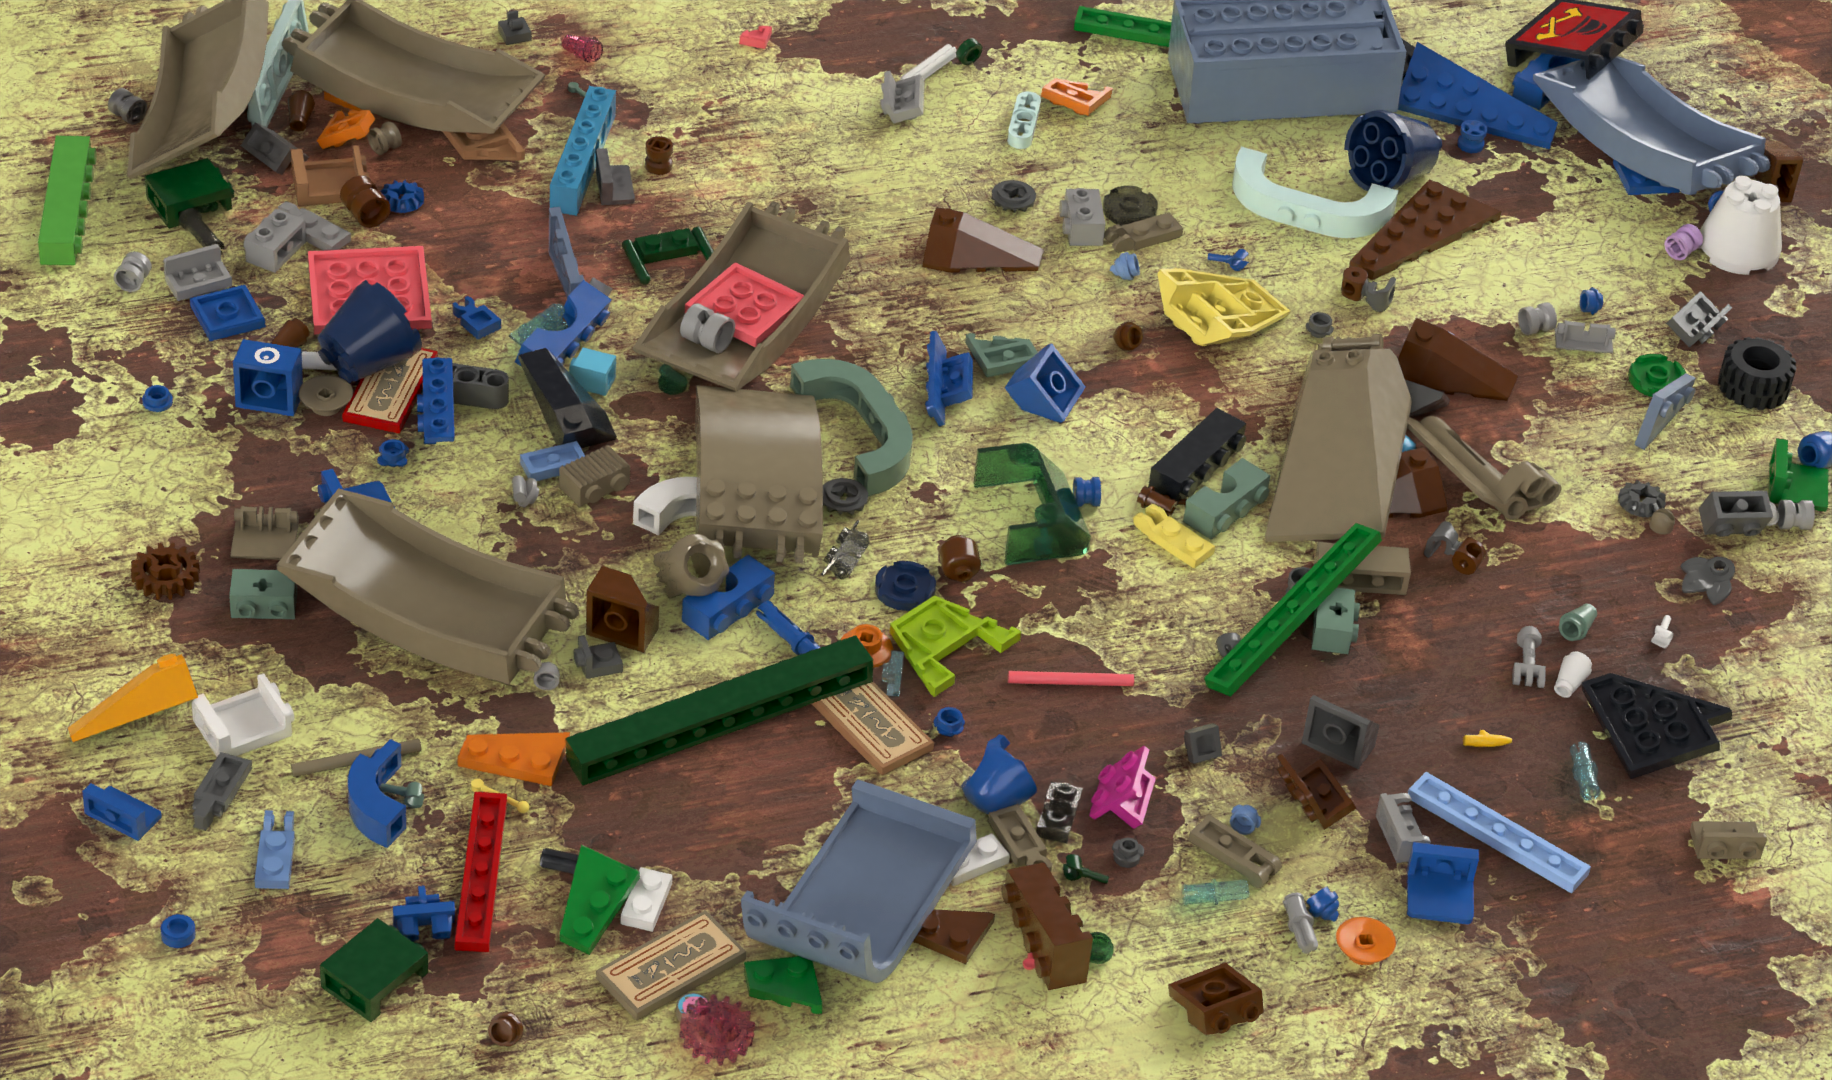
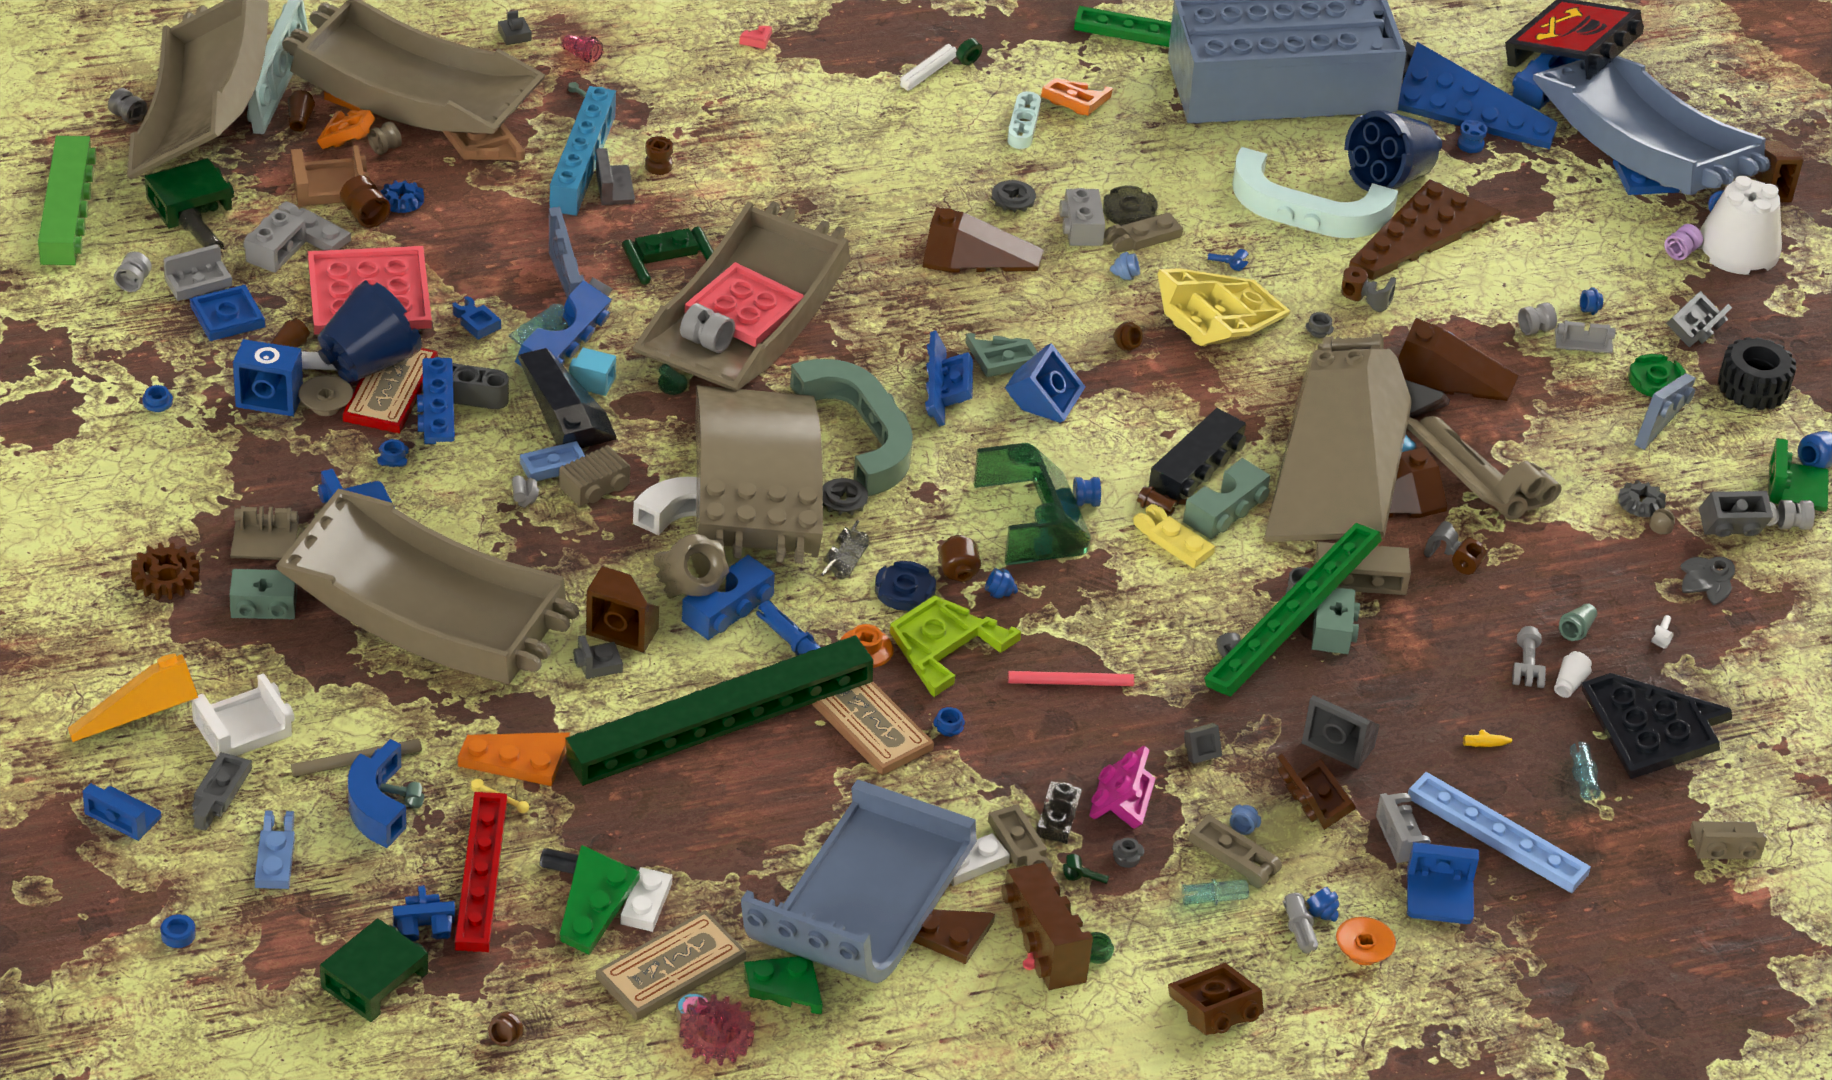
flat silver panel [240,122,309,175] -> none
light grey hinge [534,662,560,690] -> none
light grey bracket [880,71,925,124] -> none
clear light blue plate [882,651,904,697] -> none
blue piece [961,734,1037,814] -> none
none -> blue plate [985,568,1018,599]

